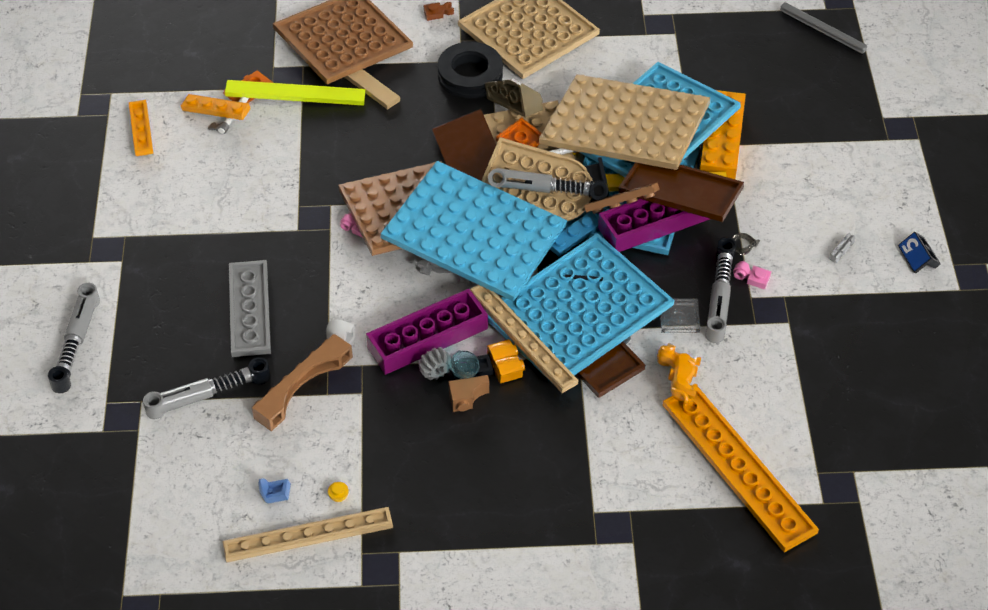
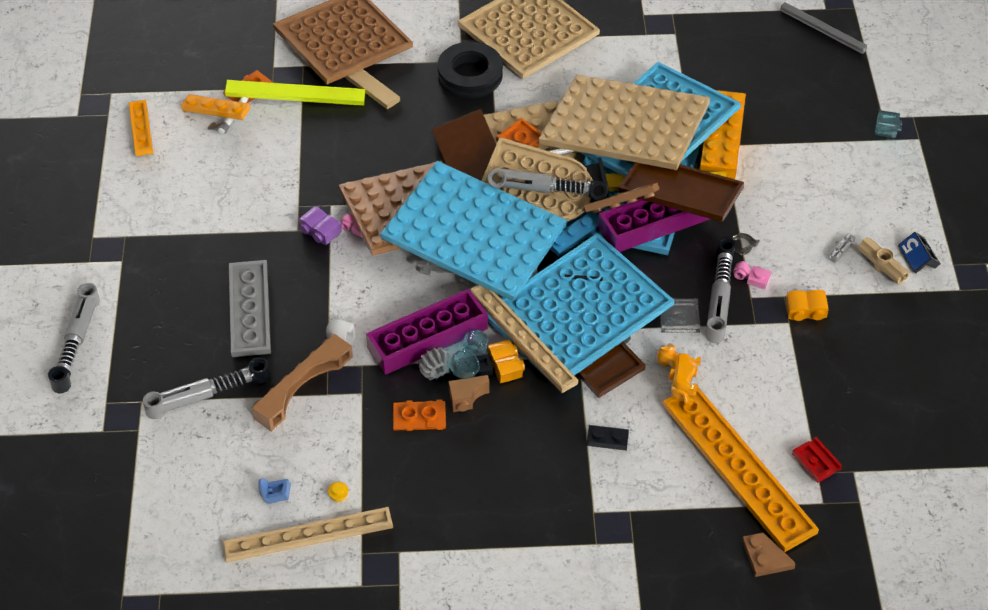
dark orange plate [423,2,454,21] -> none
dark tan wedge [485,79,543,117] -> none
none -> medium lavender brick [299,206,342,245]
none -> orange piece [393,400,446,431]
none -> clear light blue head [461,329,489,357]
none -> black plate [586,425,629,451]
none -> medium nougat wing [742,533,795,577]
none -> light orange brick [786,290,828,321]
none -> red plate [792,437,842,483]
none -> tan piece [858,237,910,284]
none -> clear light blue brick [874,110,902,138]

